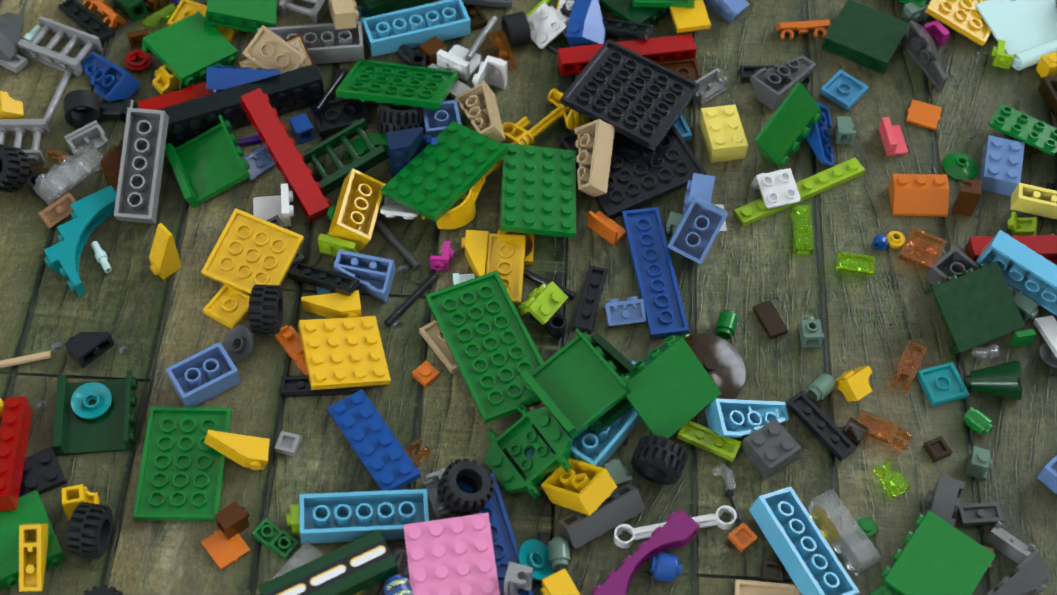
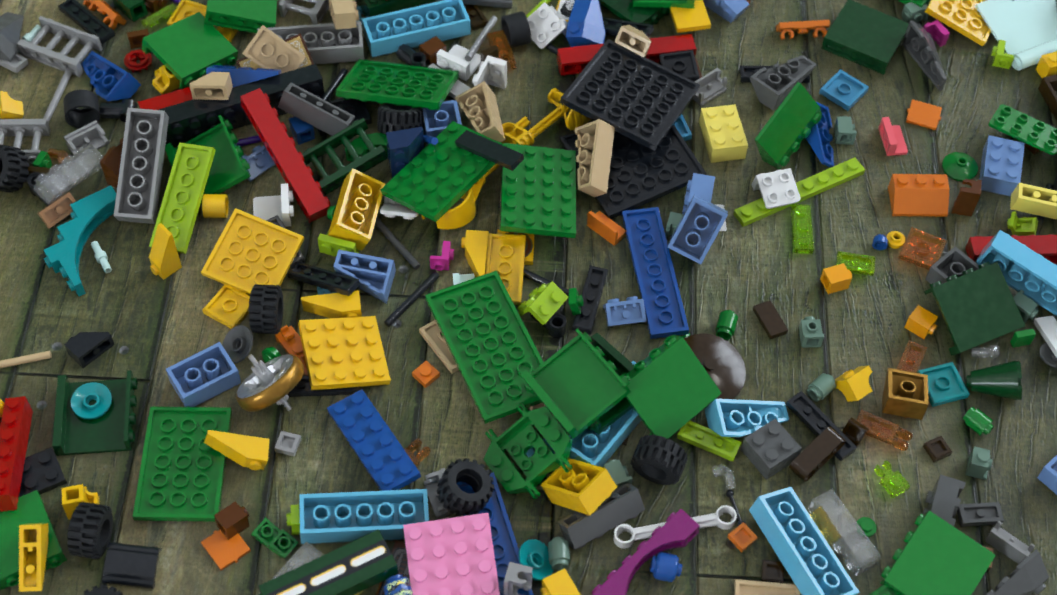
none -> green plate [33,151,52,168]
none -> black piece [102,542,162,589]
none -> lime plate [149,142,216,254]
none -> tan slope [189,72,233,100]
none -> yellow piece [202,194,229,218]
none -> wheel [236,354,304,412]
none -> green plate [262,347,281,363]
none -> dark grey brick [278,83,355,136]
none -> black tile [455,130,524,171]
none -> green plate [569,288,583,315]
none -> tan slope [615,25,652,58]
none -> black plate [659,50,700,82]
none -> dark brown beam [789,426,846,482]
none -> light orange brick [820,263,852,294]
none -> pearl gold slope [882,368,929,420]
none -> light orange brick [904,305,938,340]

